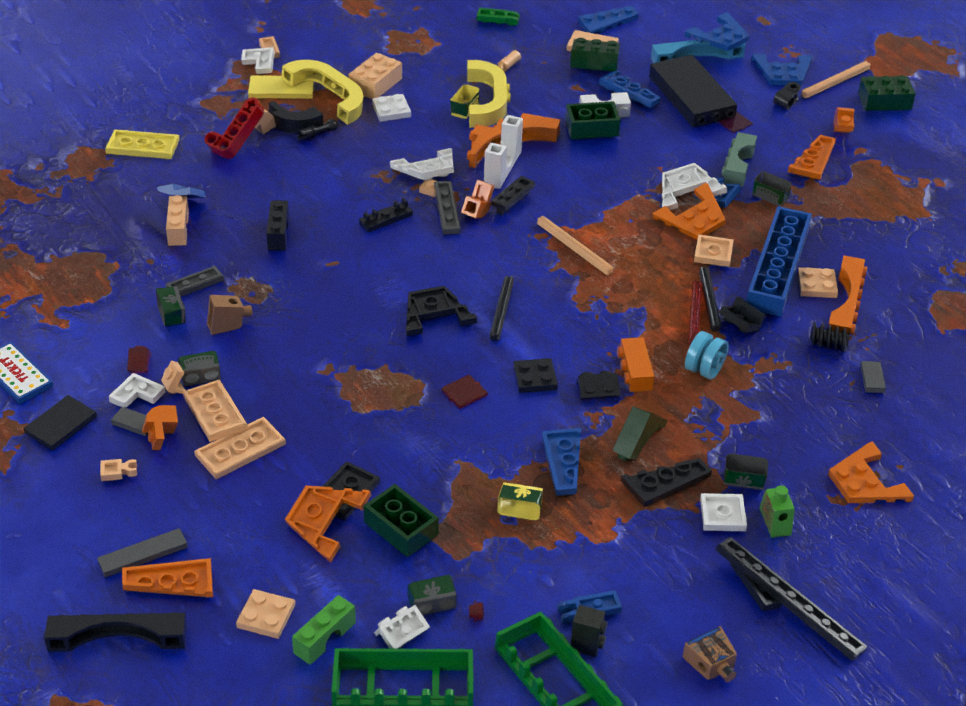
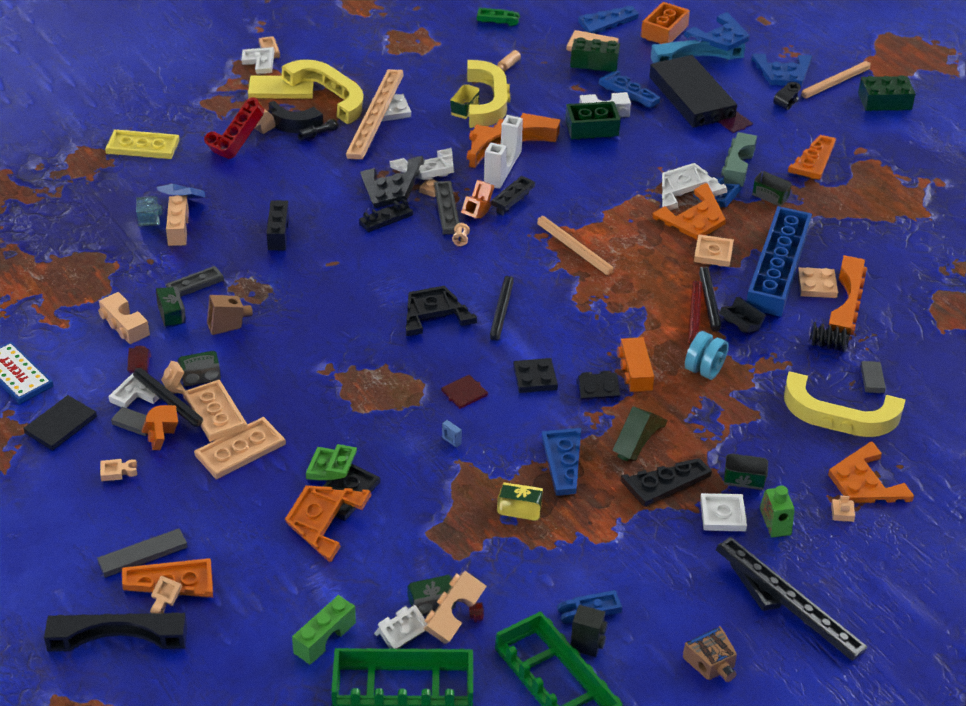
light nougat plate [236,589,295,639] -> none
light nougat brick [348,53,402,99] -> none
dark green brick [364,484,439,557] -> none
orange brick [833,107,855,133] -> none
none -> light nougat arch [98,292,150,344]
none -> black axle [133,368,203,427]
none -> clear light blue head [136,196,163,226]
none -> light nougat plate [150,576,182,613]
none -> bright green slope [306,444,357,480]
none -> light nougat plate [346,69,404,160]
none -> black wing [360,156,424,208]
none -> light nougat arch [423,571,486,644]
none -> medium blue tile [442,420,462,447]
none -> light nougat bush [452,223,470,246]
none -> orange brick [641,2,690,44]
none -> light yellow arch [784,371,906,437]
none -> light nougat tile [831,495,855,522]

